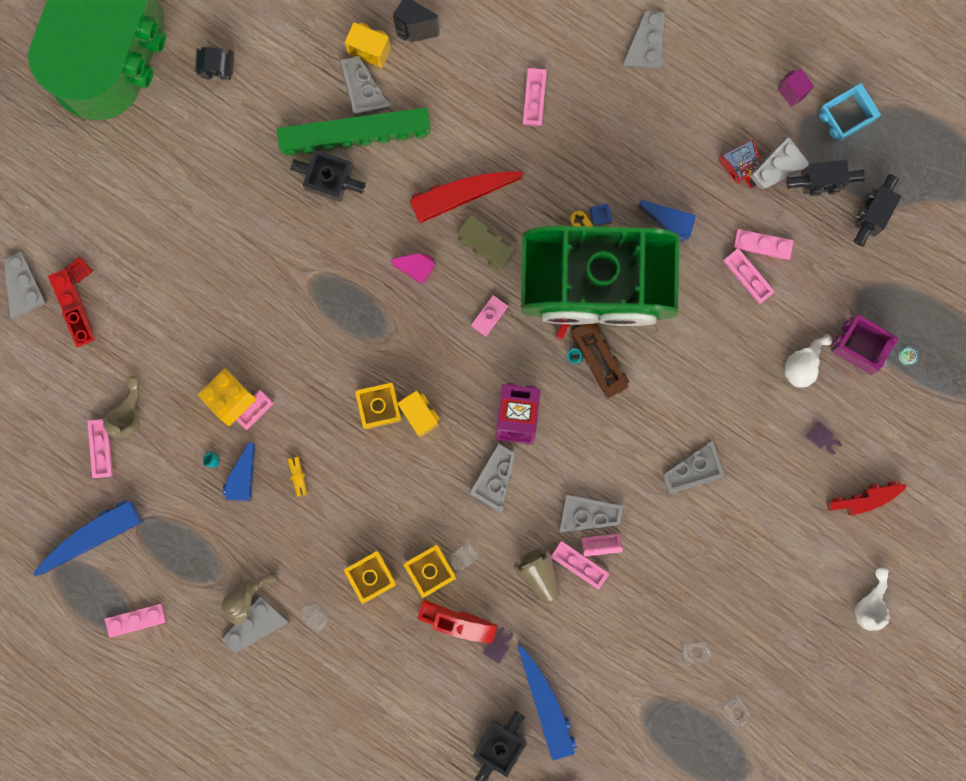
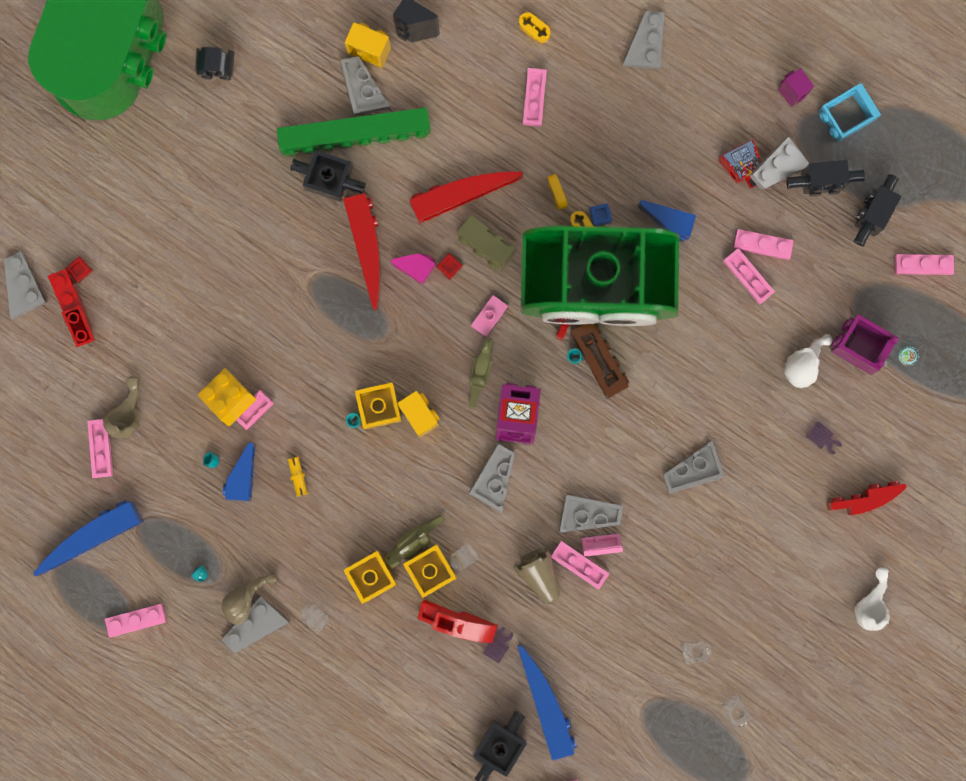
none -> teal hinge [191,565,208,582]
none -> red slope [343,193,381,311]
none -> teal hinge [346,412,362,428]
none -> olive animal [384,515,444,568]
none -> red tile [436,253,463,280]
none -> olive animal [468,337,494,409]
none -> yellow beam [519,12,550,43]
none -> yellow beam [546,174,568,210]
none -> bright pink plate [895,254,954,275]

